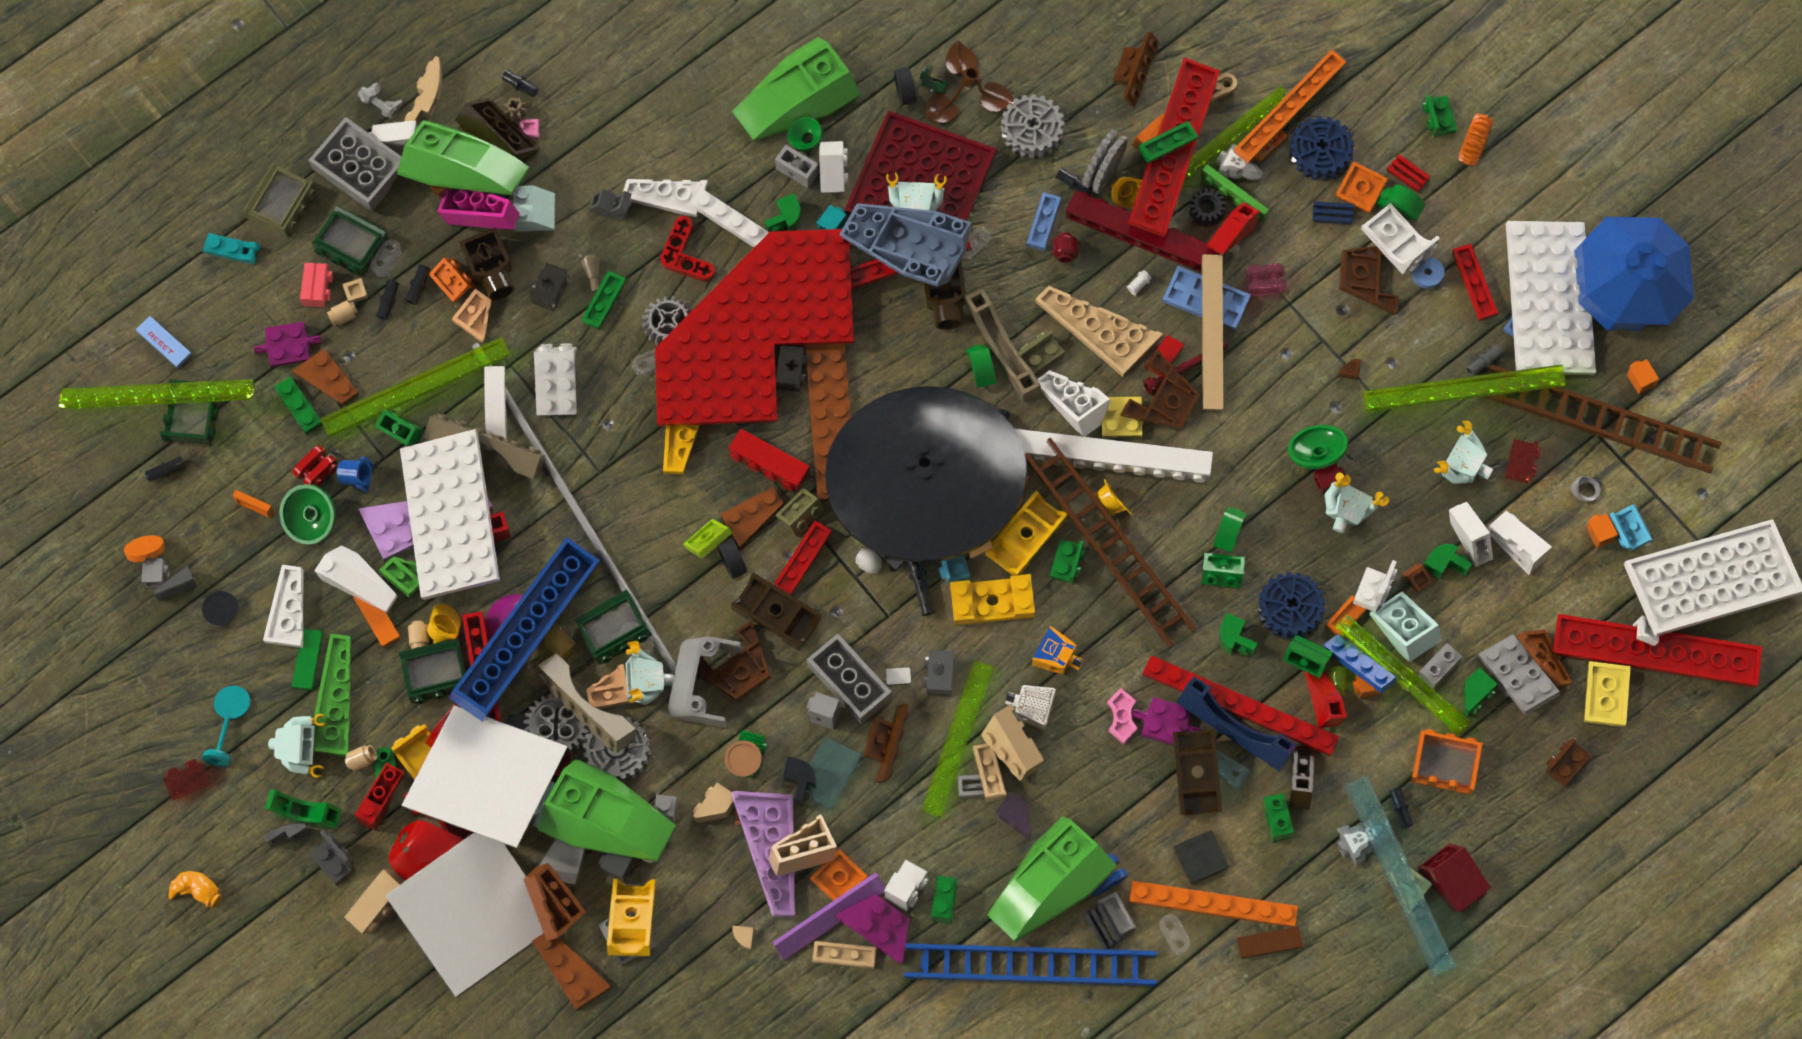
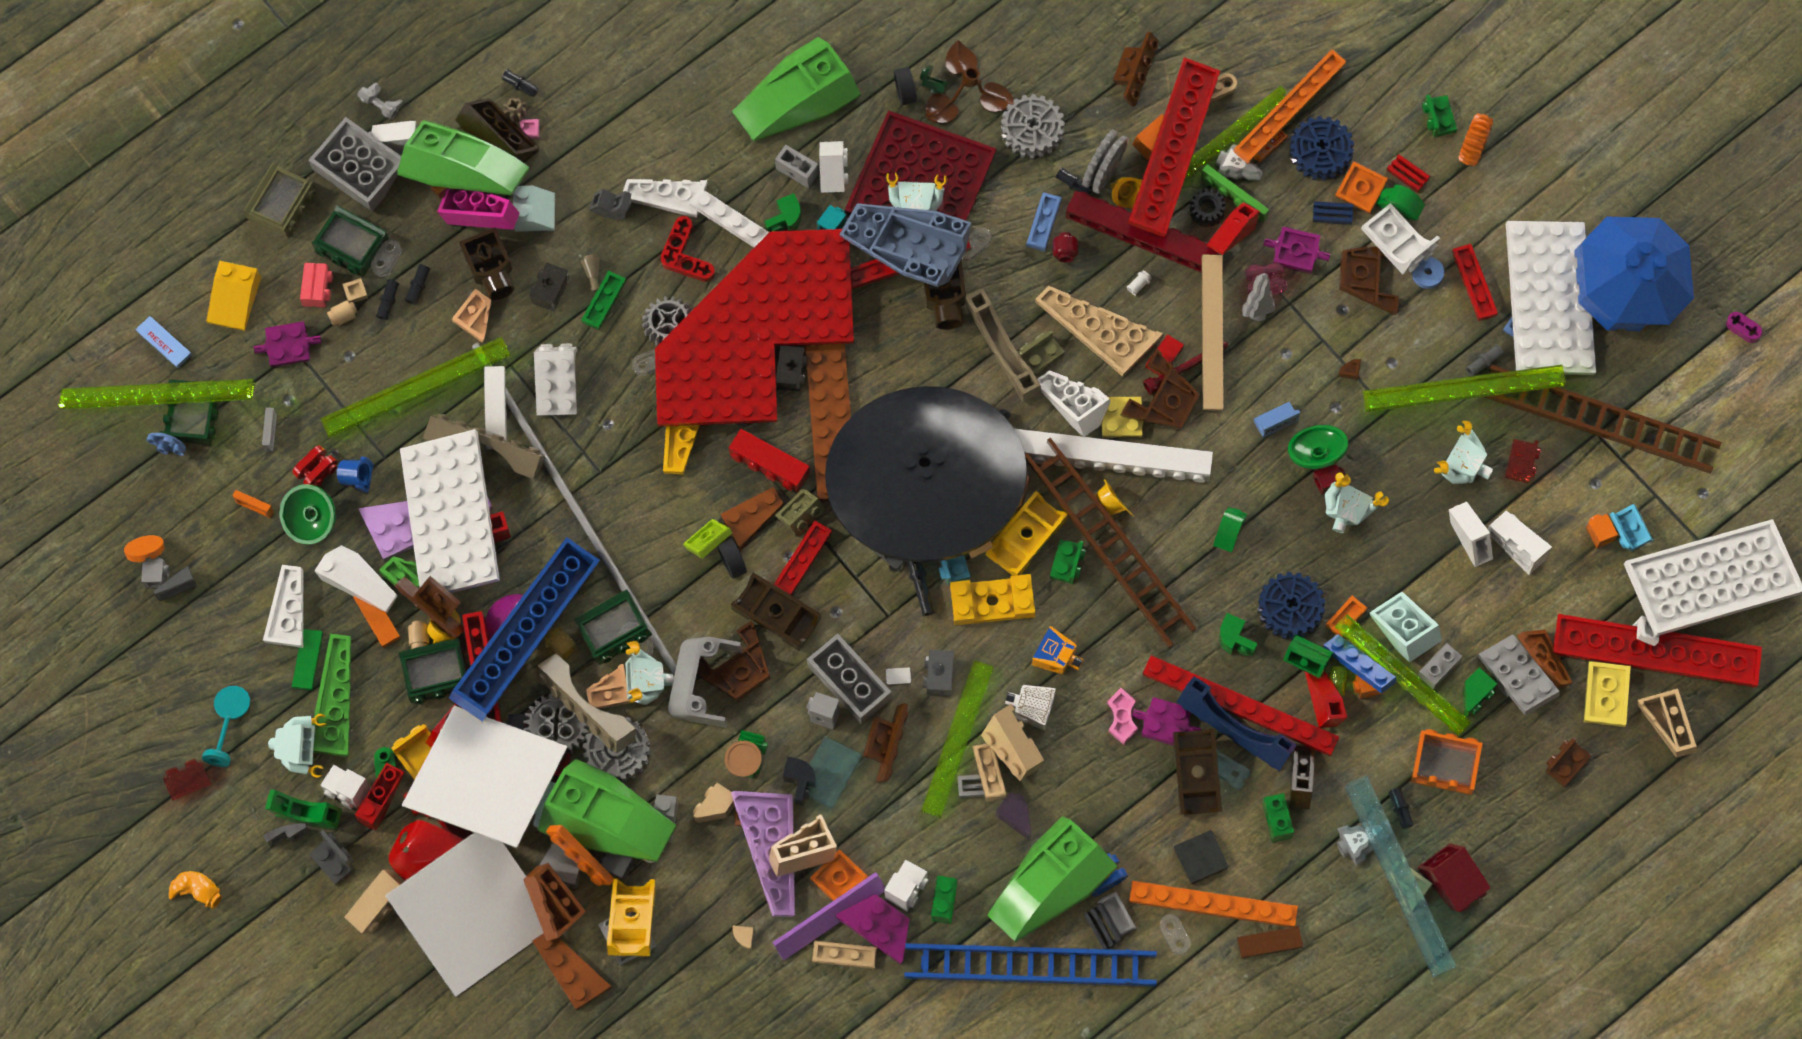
black axle [145,456,186,482] -> none
black piece [202,591,238,625] -> none
teal plate [203,233,261,265] -> none
green plate [274,376,323,435] -> none
dark orange wing [292,349,359,406] -> none
tan brick [345,745,377,772] -> none
green brick [375,409,425,446] -> none
tan slope [405,56,442,126] -> none
orange bracket [429,258,476,302] -> none
green piece [787,117,823,152] -> none
white piece [856,547,883,574] -> none
green brick [966,344,996,388] -> none
green plate [1138,121,1198,164] -> none
medium blue plate [1162,266,1251,331] -> none
green bracket [1201,553,1245,588] -> none
white bracket [1353,560,1397,612] -> none
dark orange slope [1402,563,1433,593] -> none
green brick [1424,544,1472,579] -> none
light grey piece [1570,476,1601,502] -> none
orange brick [1627,359,1659,394] -> none
none -> medium blue dish [146,433,186,456]
none -> yellow slope [206,261,261,331]
none -> light grey tile [262,408,277,452]
none -> white brick [320,765,371,810]
none -> reddish brown bracket [395,576,465,639]
none -> orange plate [546,825,615,886]
none -> light grey rock [1242,273,1275,321]
none -> medium blue panel [1254,402,1300,438]
none -> magenta plate [1263,226,1331,273]
none -> tan wedge [1638,689,1697,758]
none -> magenta beam [1726,312,1762,343]

